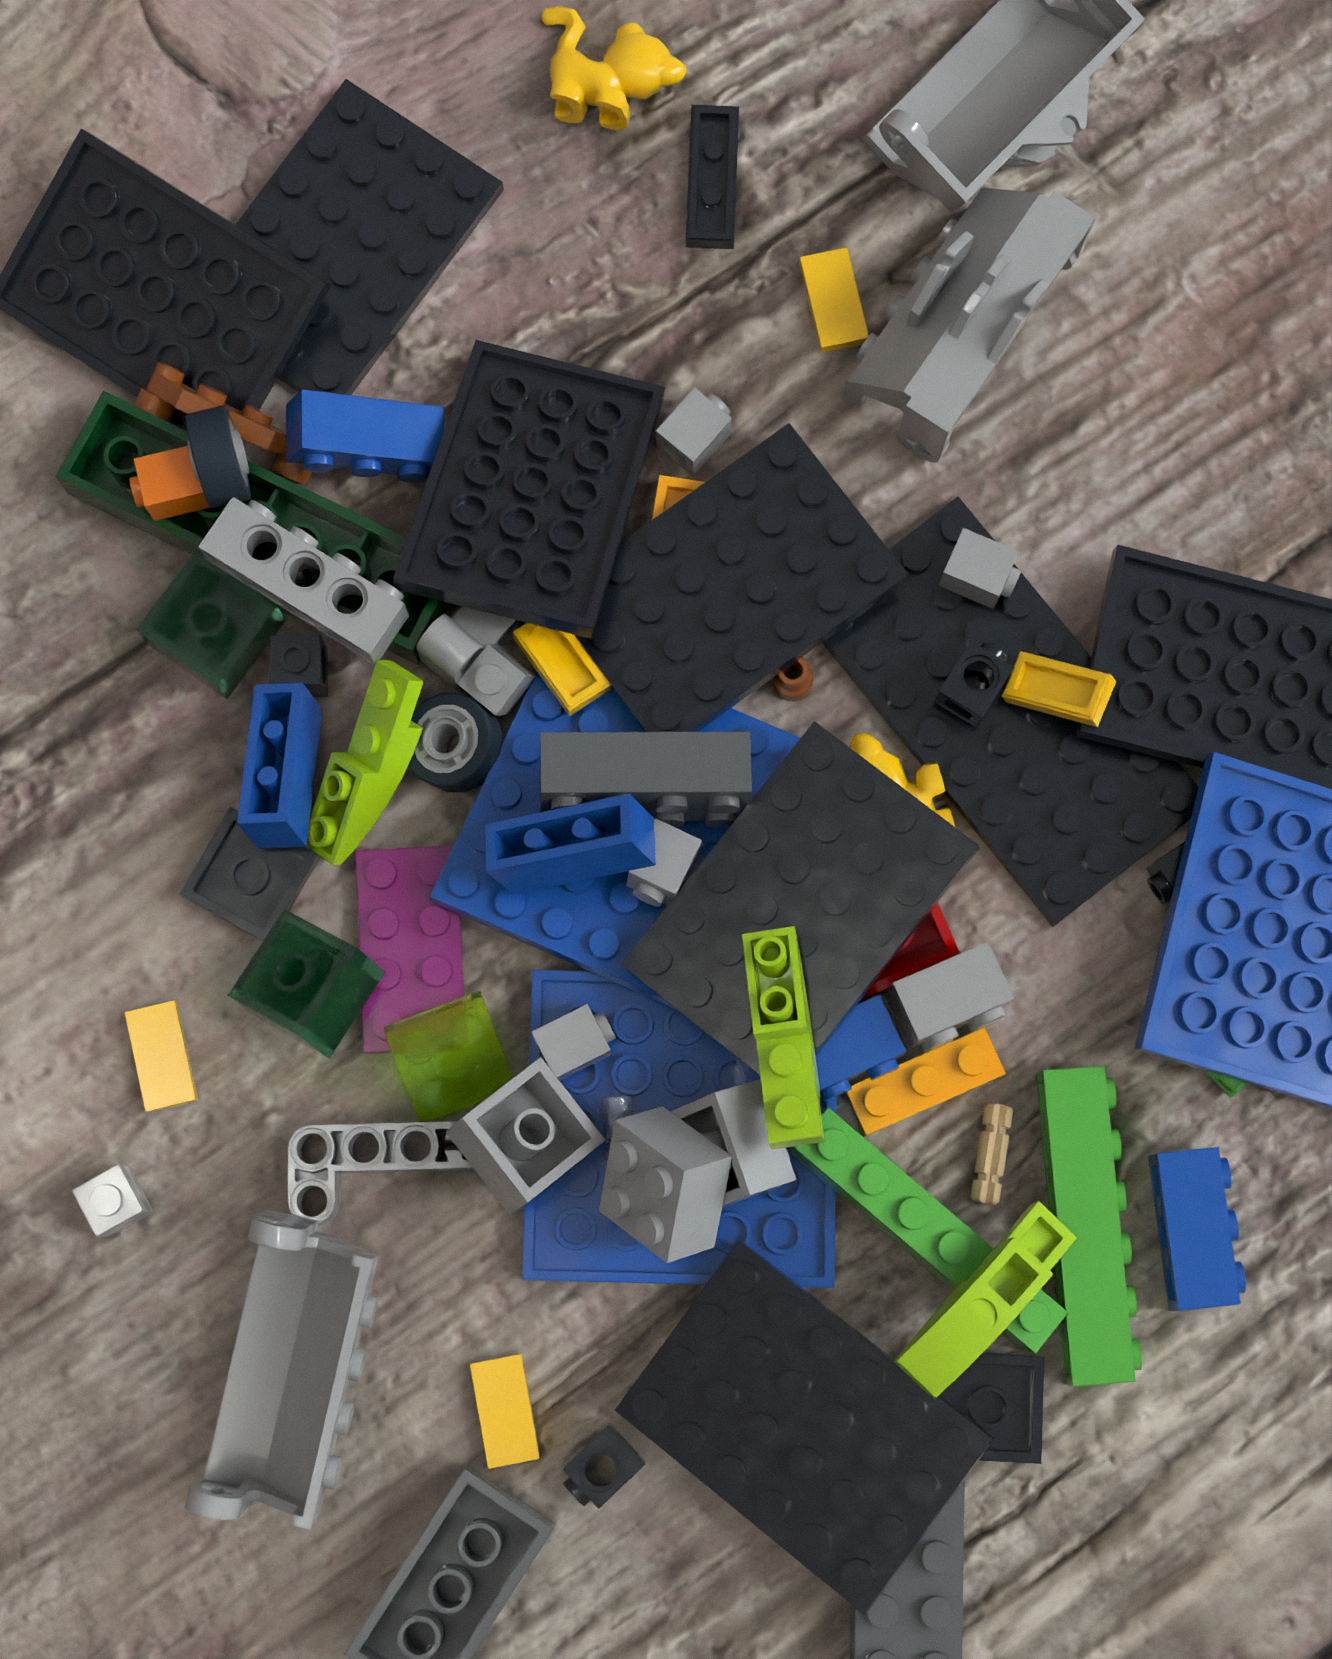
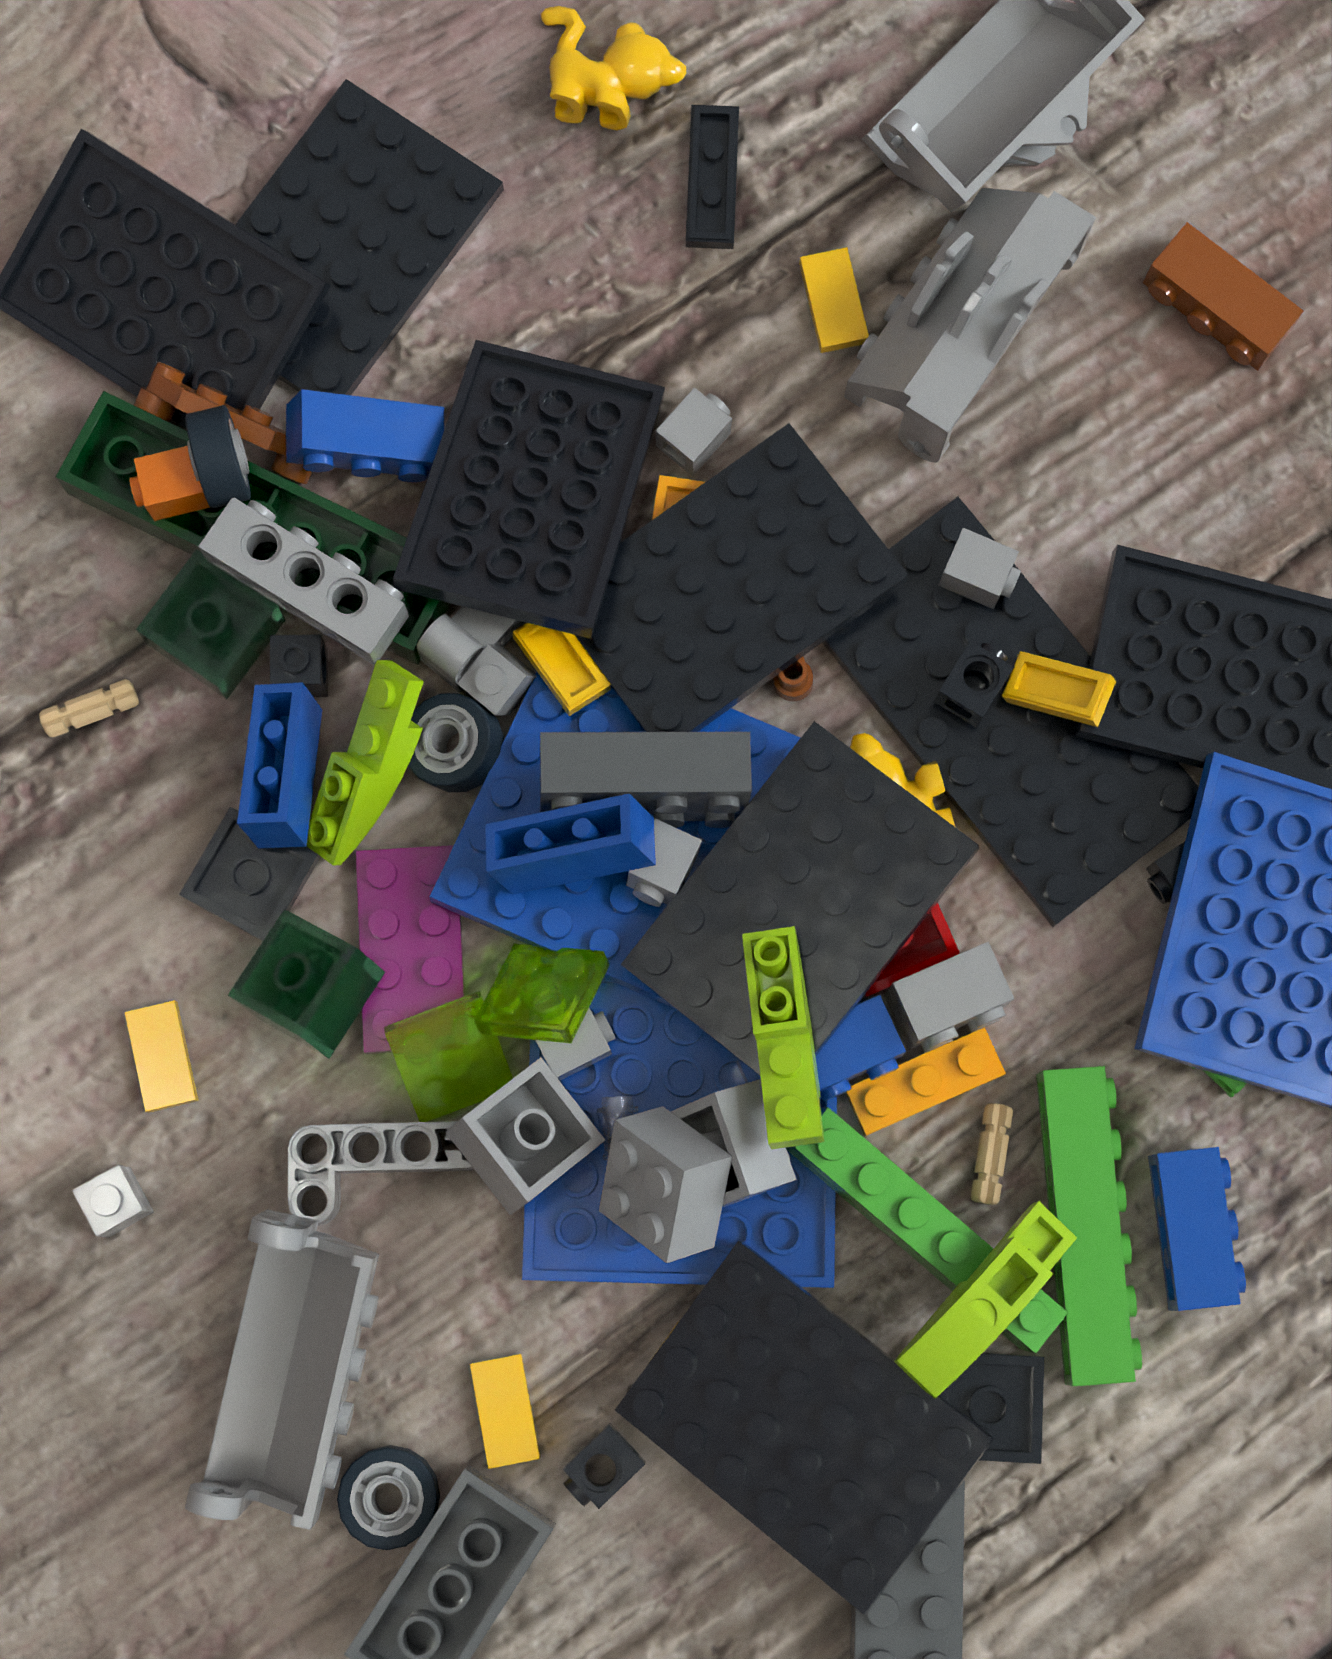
none -> tan axle [39,679,139,737]
none -> wheel [337,1445,440,1551]
none -> clear neon green plate [474,943,610,1044]
none -> dark orange brick [1143,222,1304,371]

